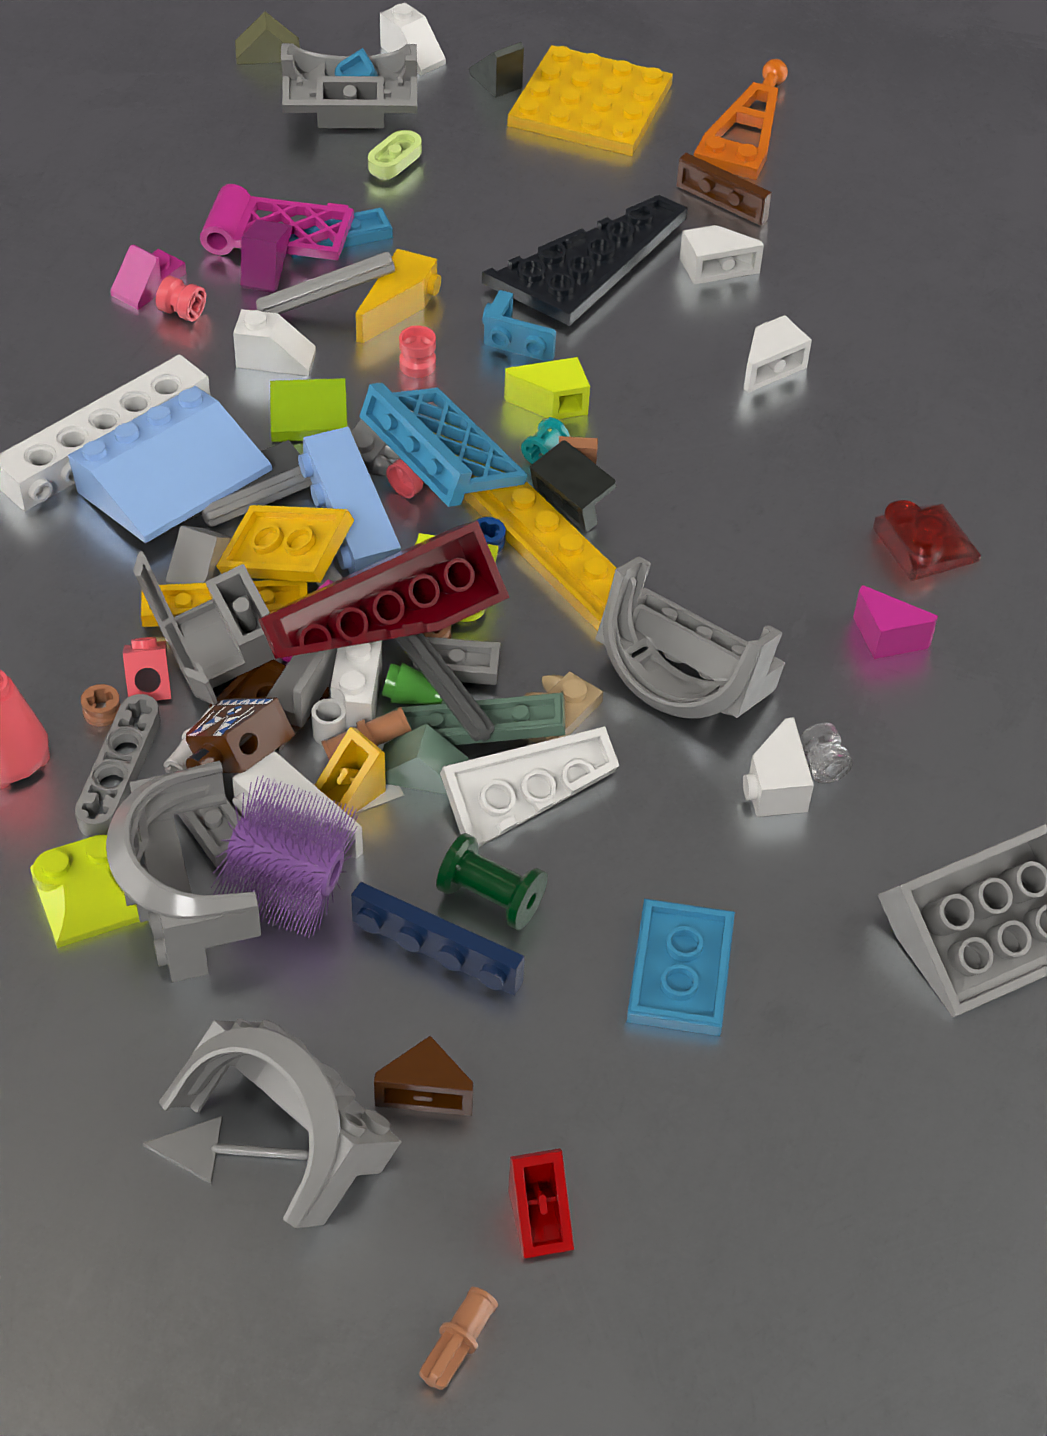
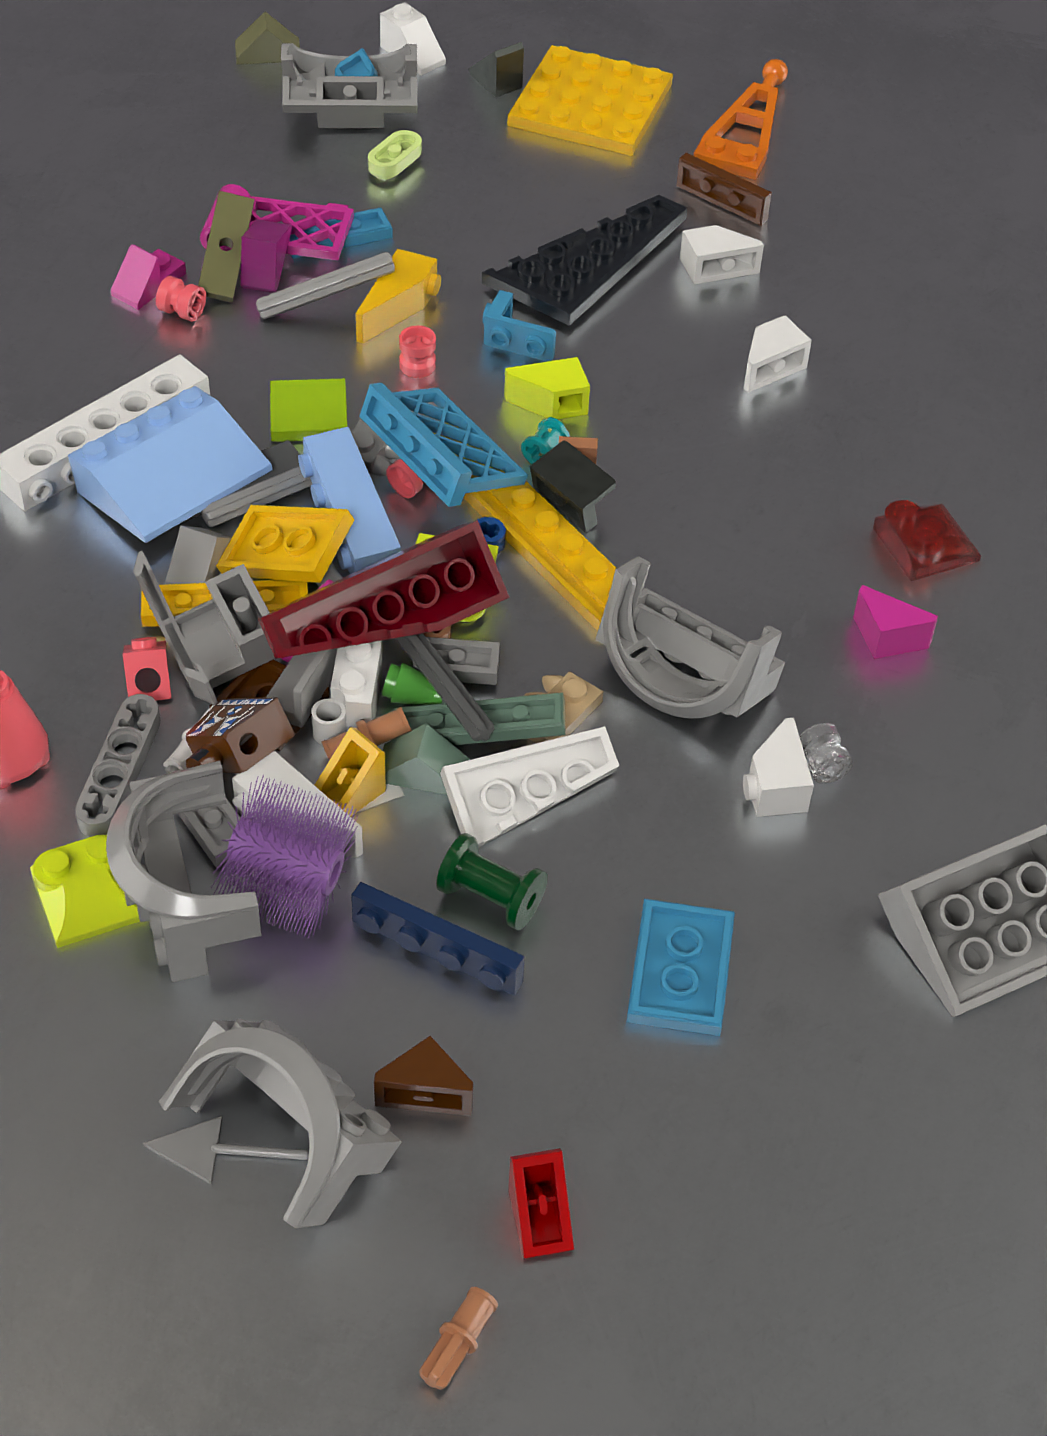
nougat bush [81,684,121,727] -> none
white slope [233,309,316,376] -> none
none -> olive tile [198,191,254,303]

